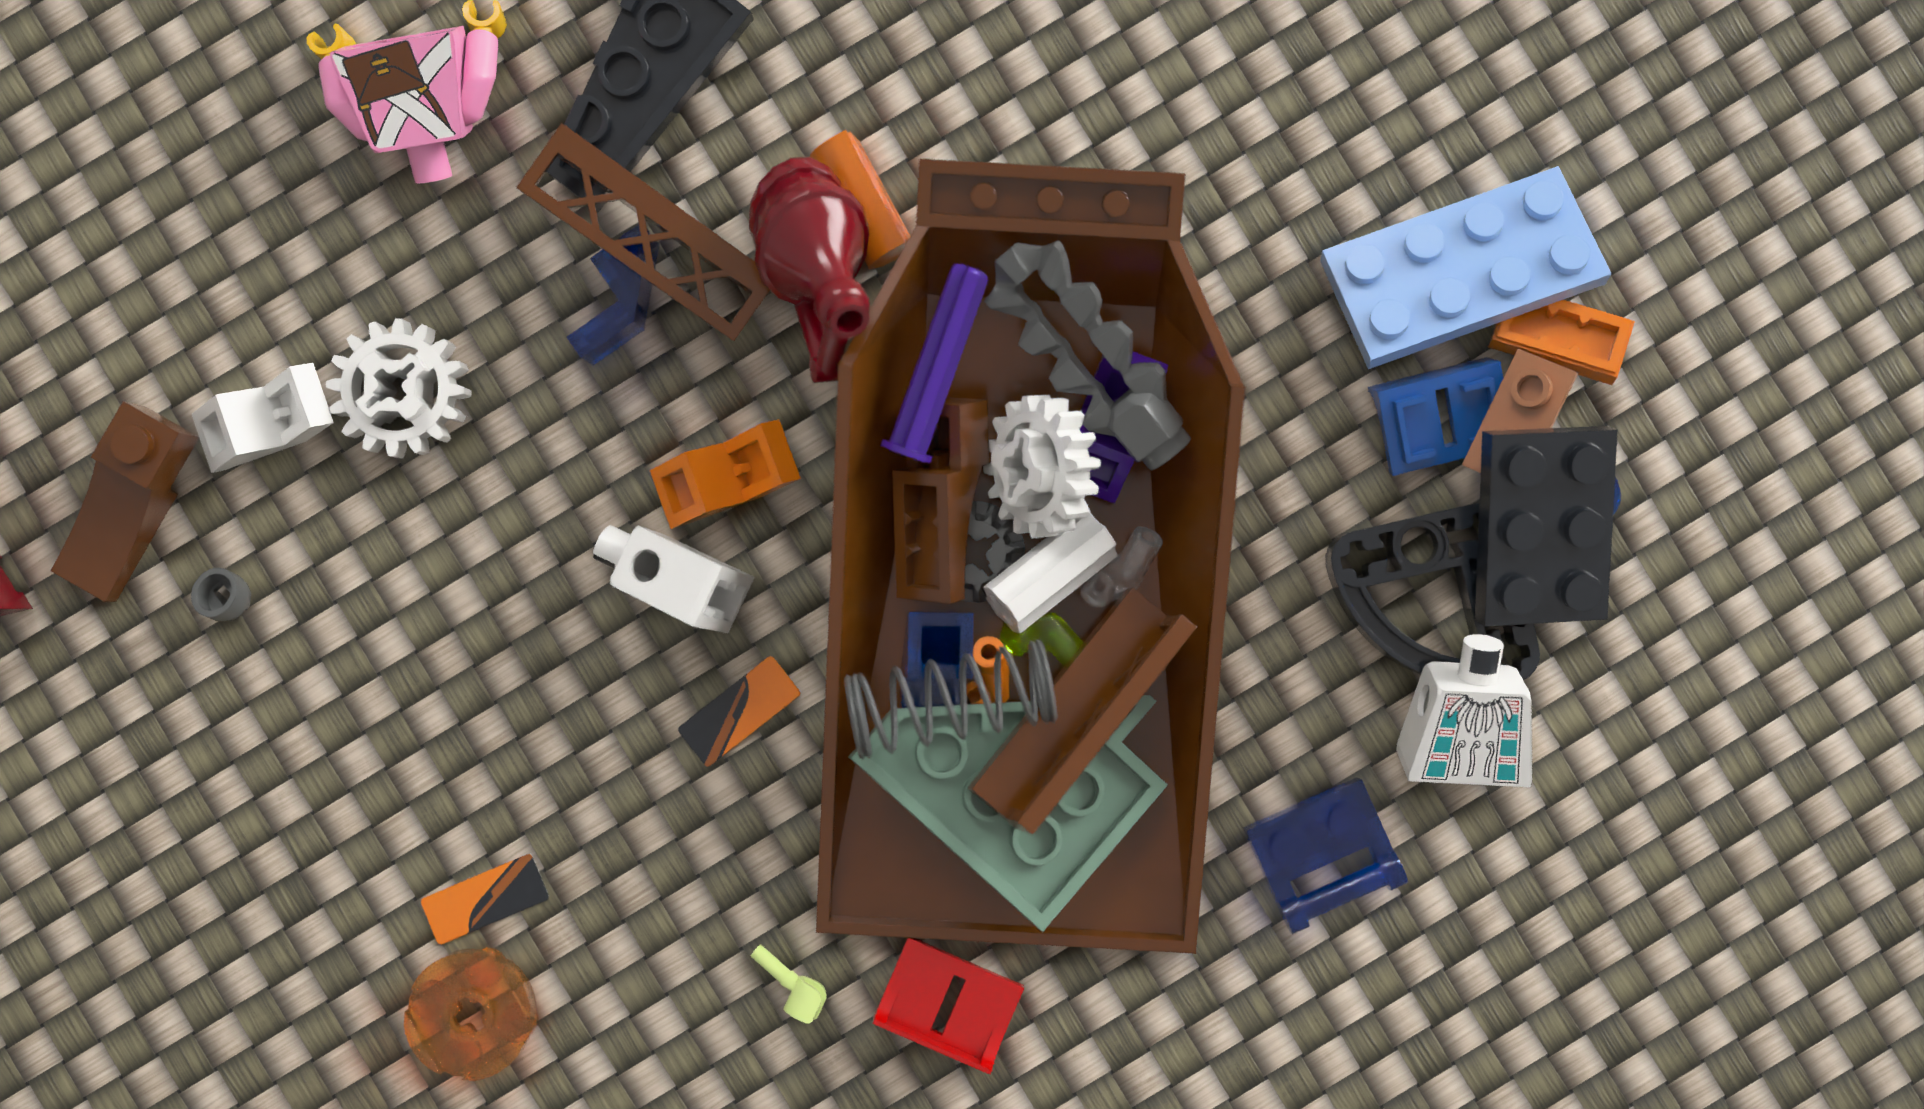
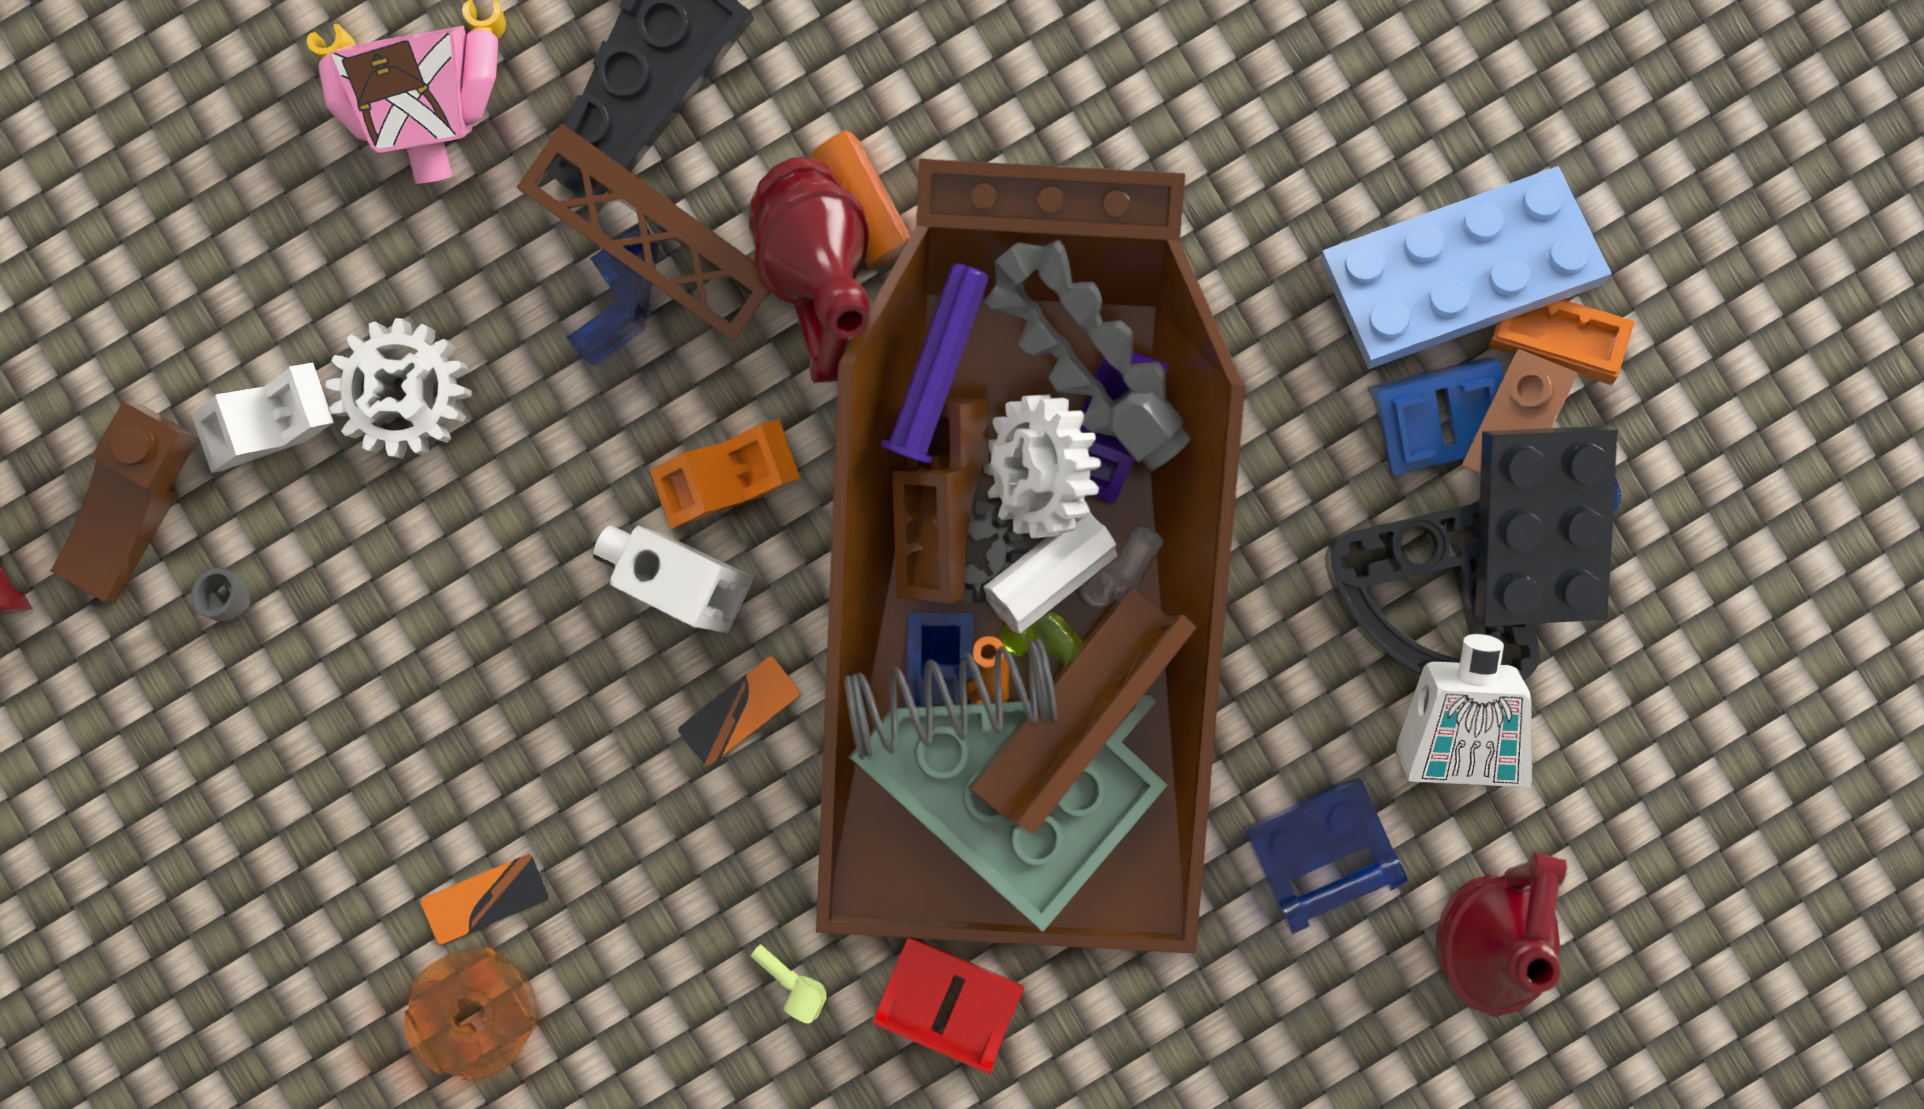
none -> dark red piece [1436,852,1567,1017]

